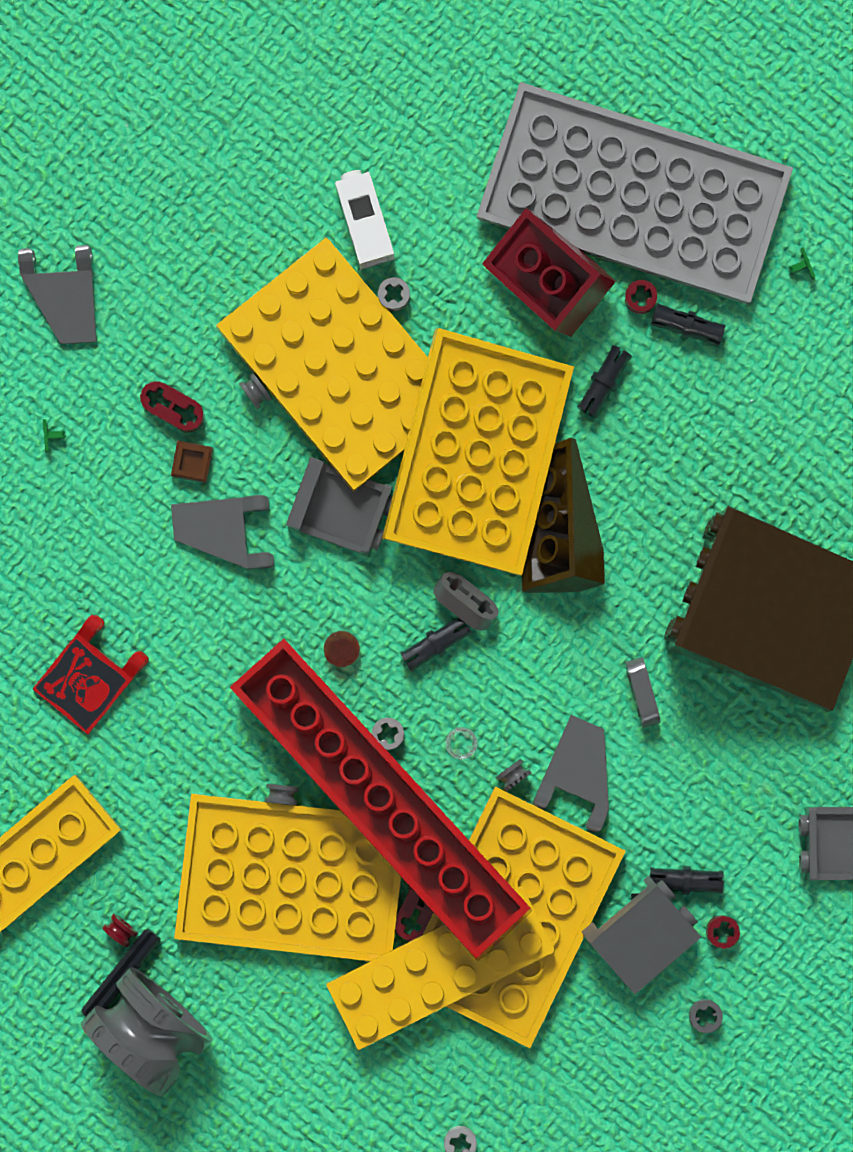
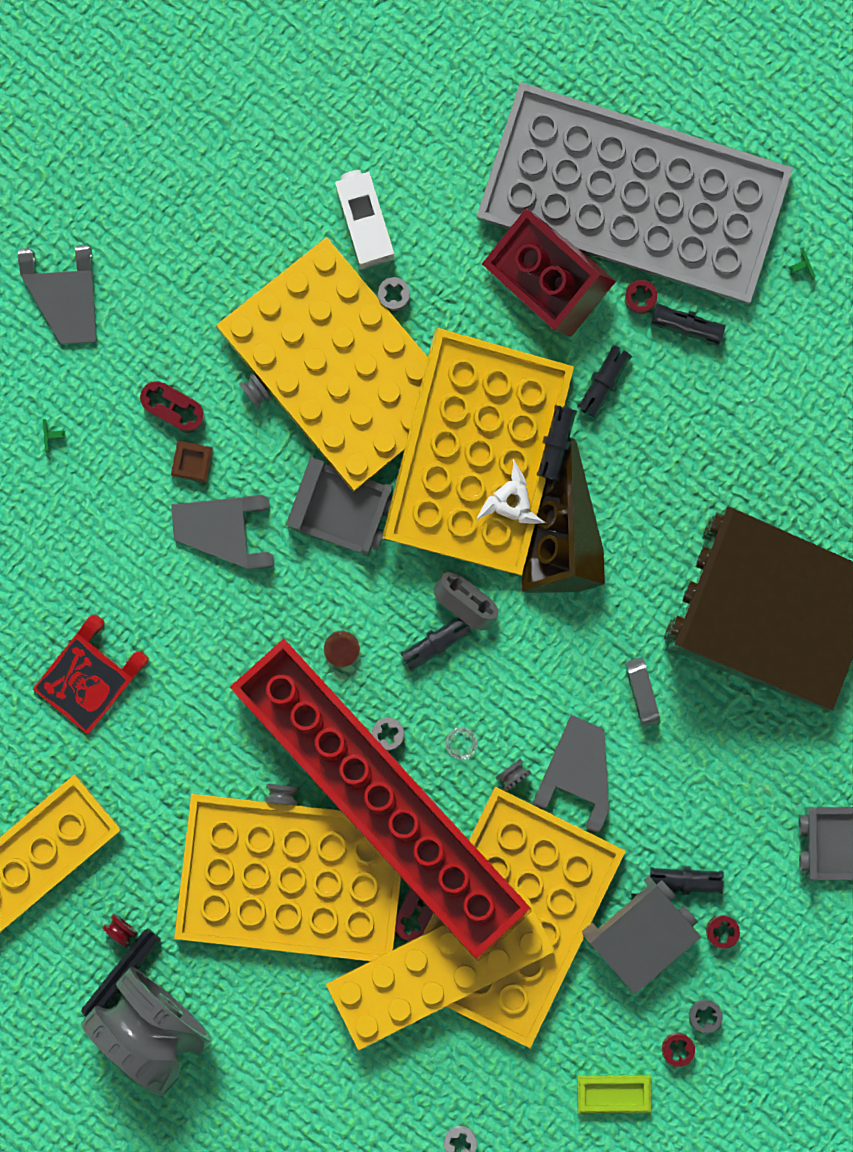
none -> white piece [476,459,547,524]
none -> black pin [536,405,578,481]
none -> lime tile [577,1075,651,1113]
none -> dark red bush [662,1032,695,1067]

